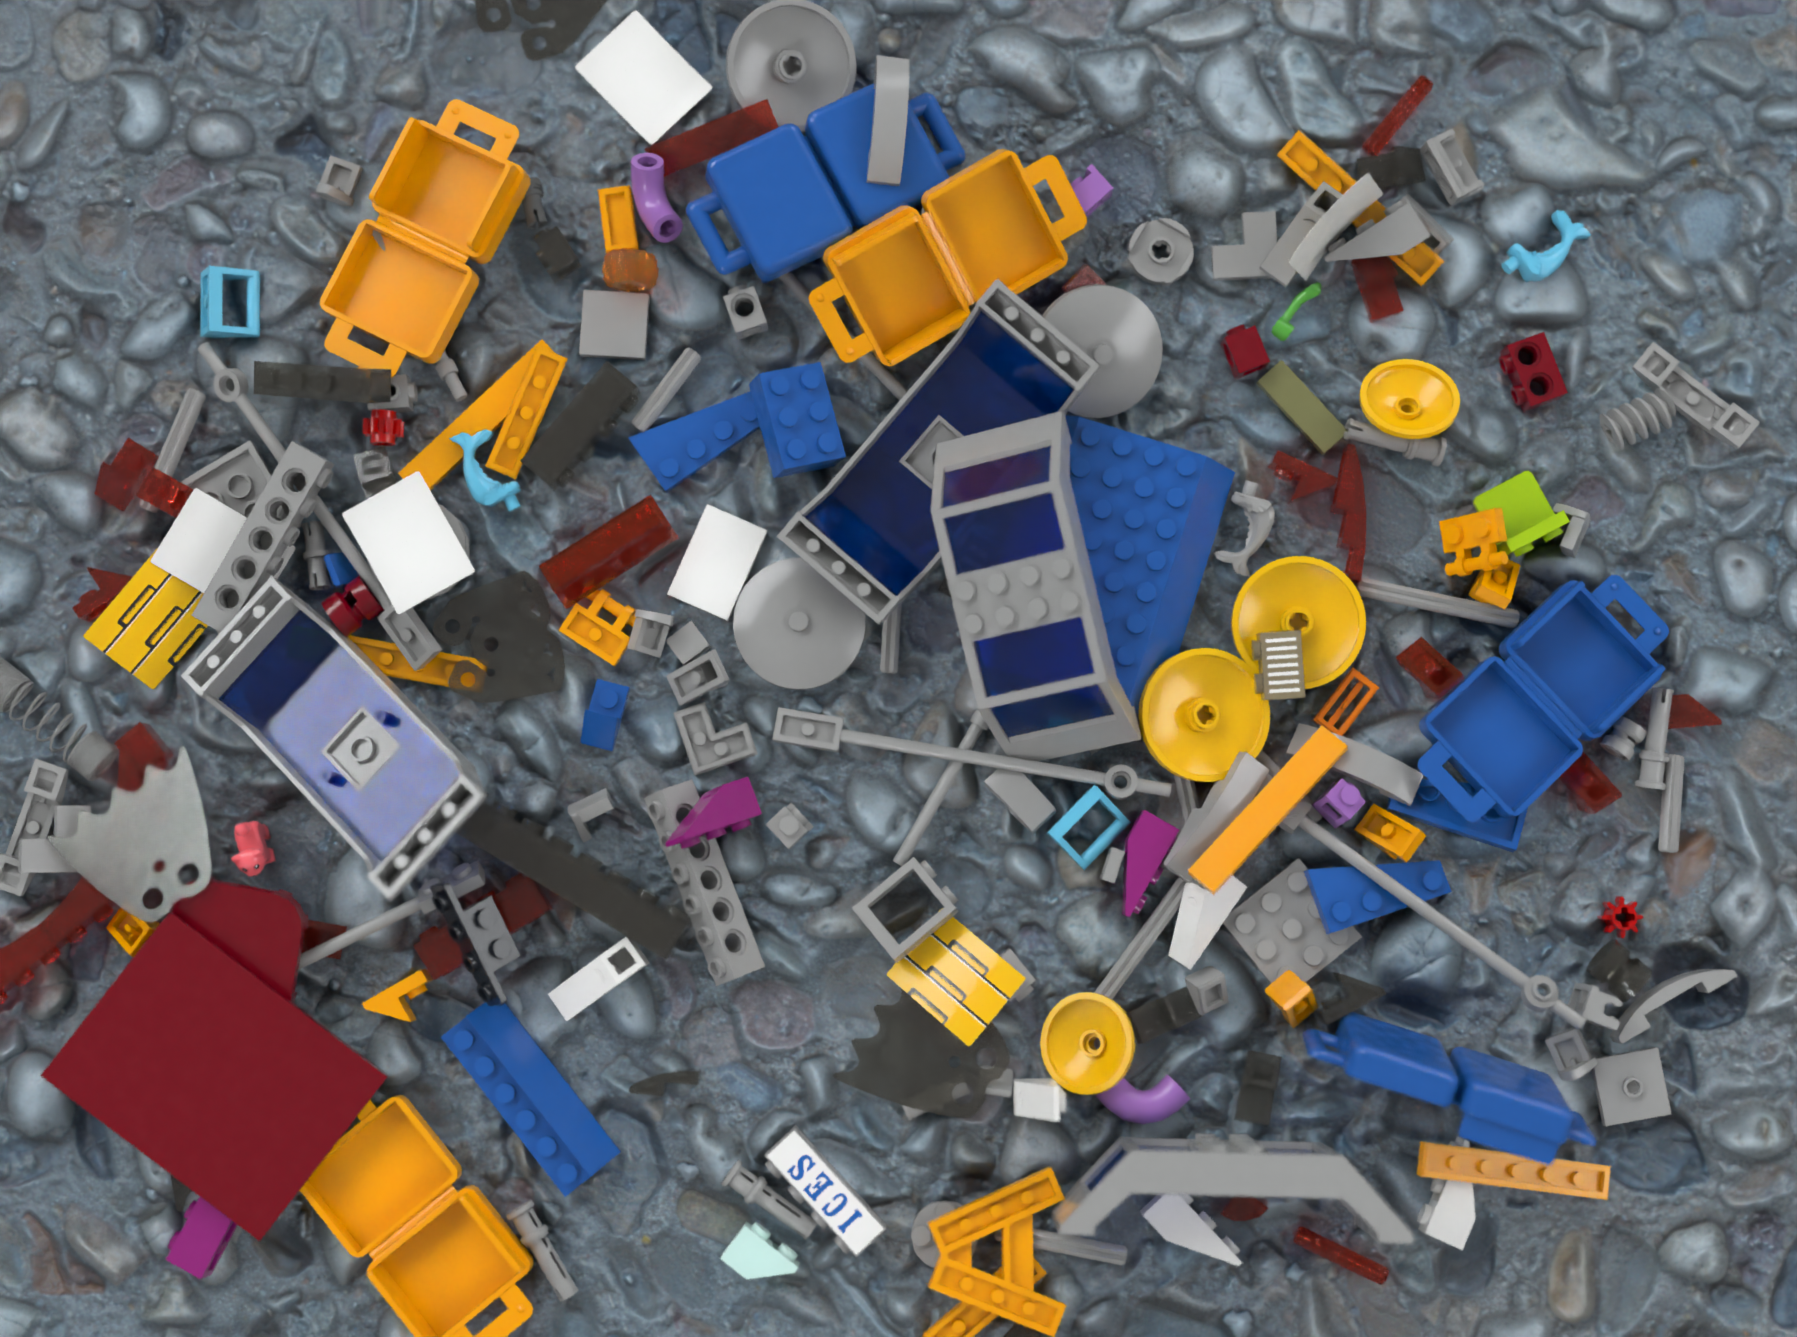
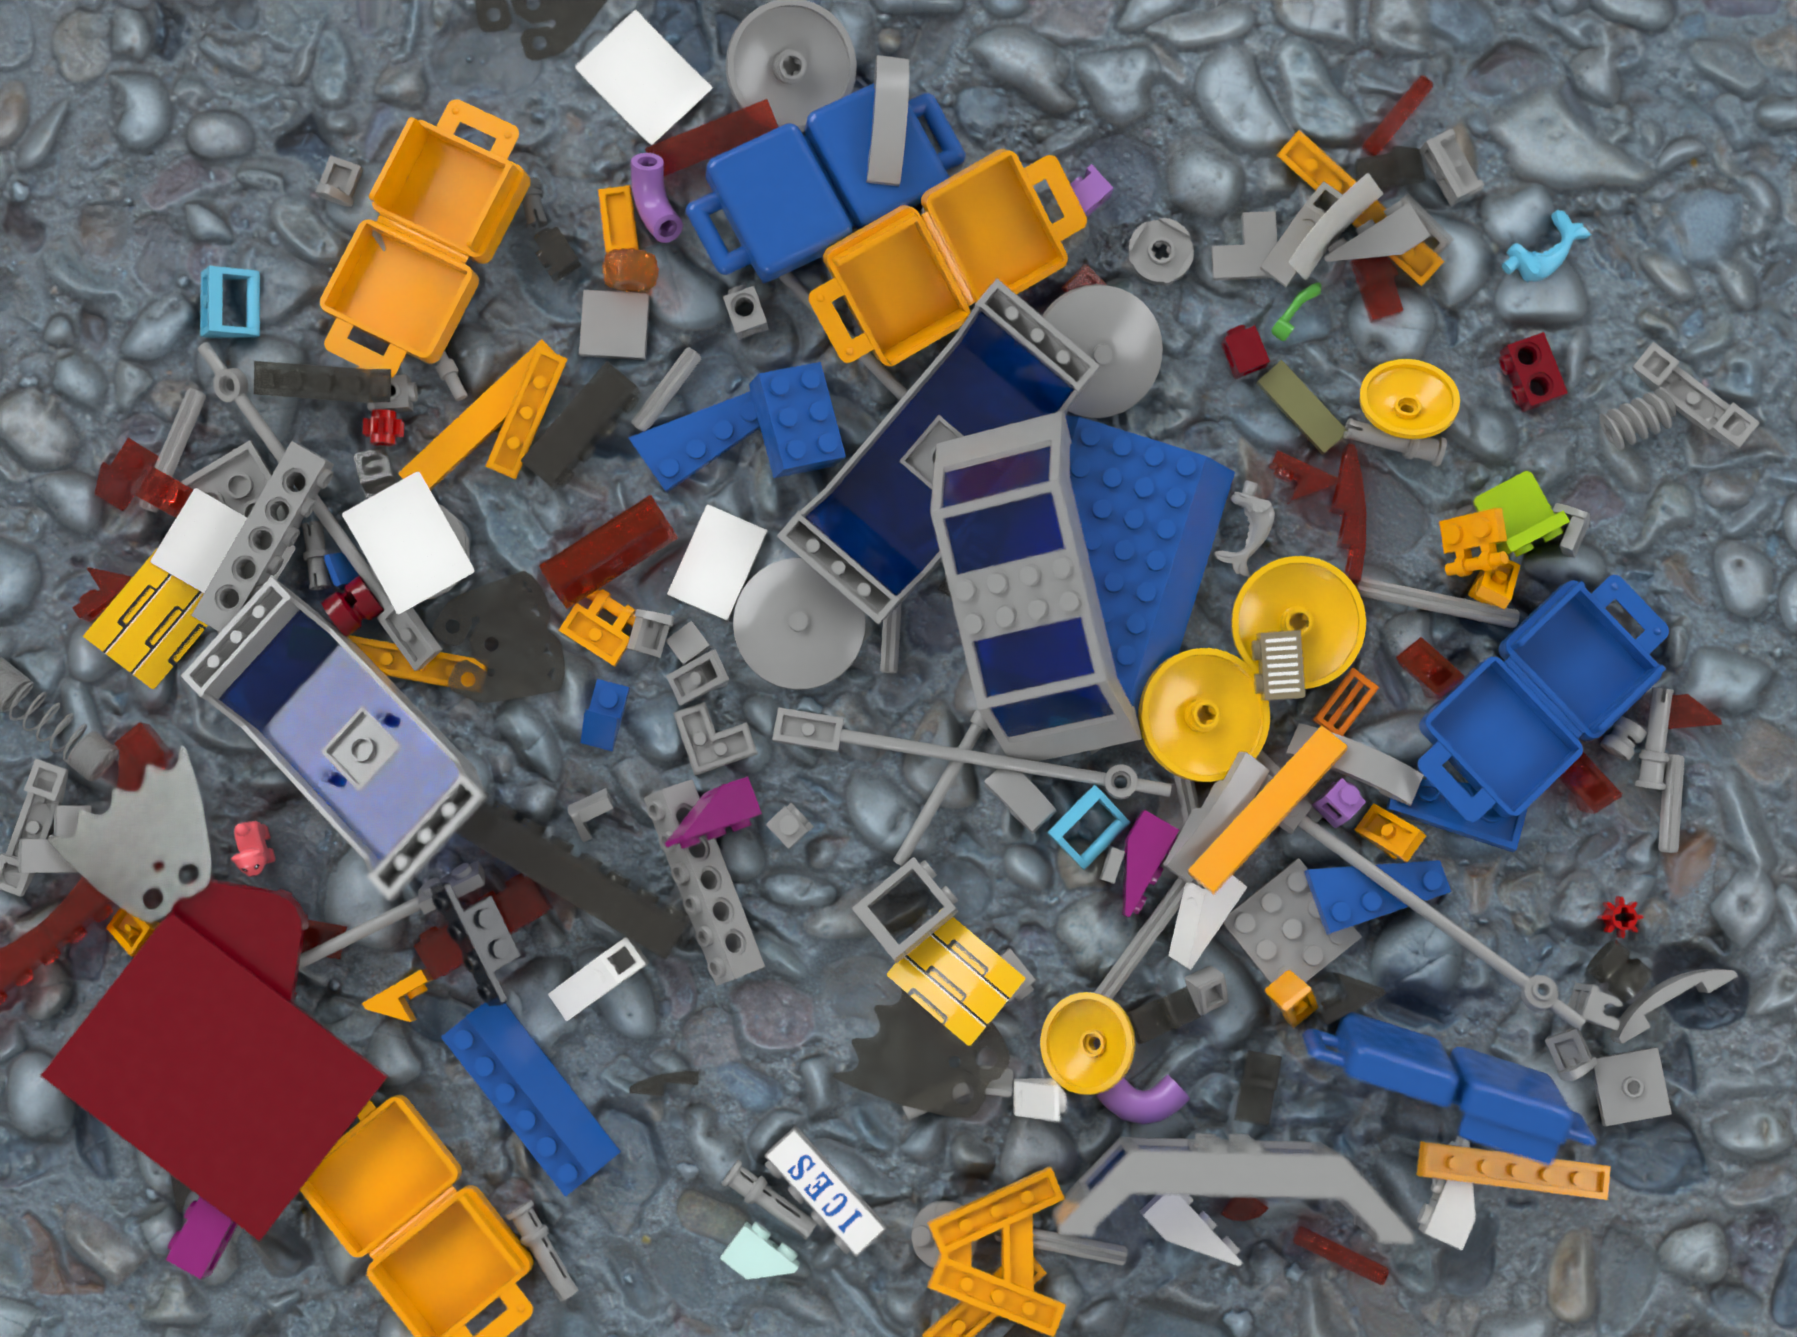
medium azure animal [449,429,521,512] -> none

